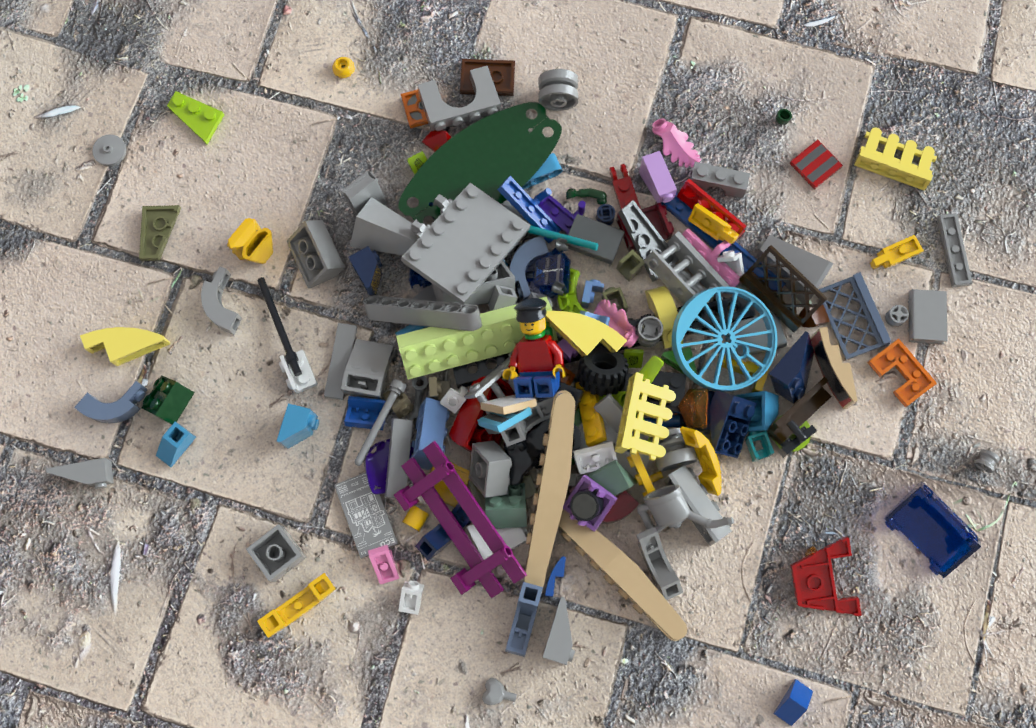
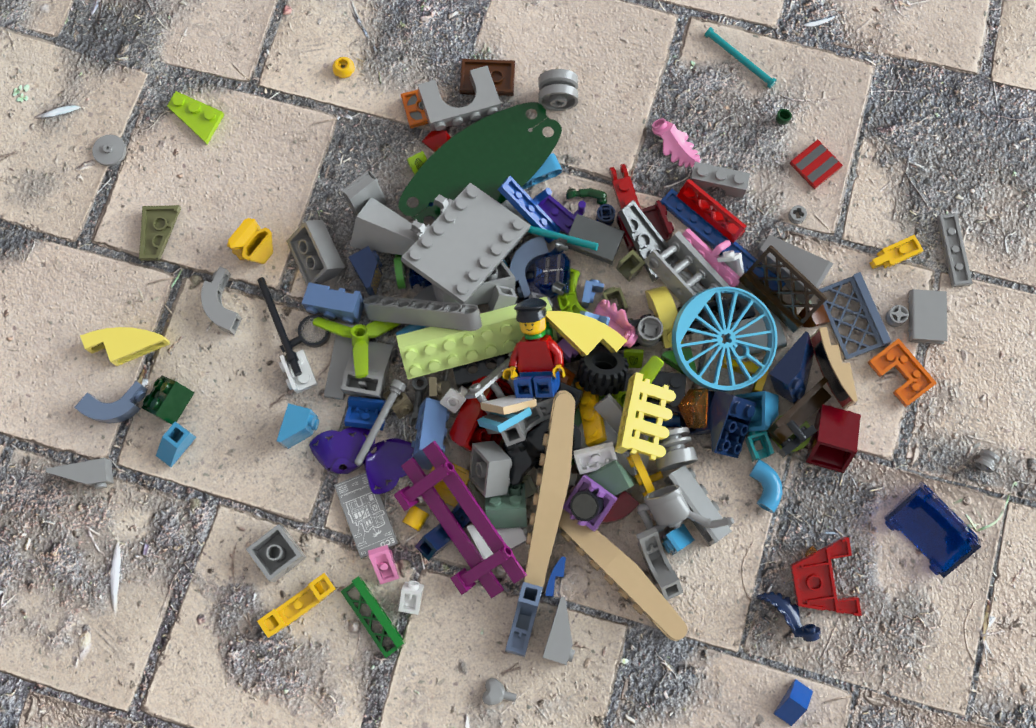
light grey tile [385,418,413,498] -> none
lavender slope [639,151,677,203] -> none
yellow slope [680,426,721,496] -> none
yellow hinge [688,203,739,244] -> none
light yellow fence [854,127,937,190] -> none
none -> piece [280,315,331,353]
none -> medium blue wedge [302,282,364,324]
none -> dark purple piece [309,427,375,474]
none -> lime piece [312,317,401,378]
none -> green fence [341,576,406,658]
none -> bright green piece [394,254,407,289]
none -> dark azure slope [661,524,695,555]
none -> teal bar [704,27,777,88]
none -> dark azure cylinder [749,459,783,513]
none -> dark blue plant [756,592,821,642]
none -> light grey bush [788,205,807,224]
none -> dark red slope [806,404,861,473]

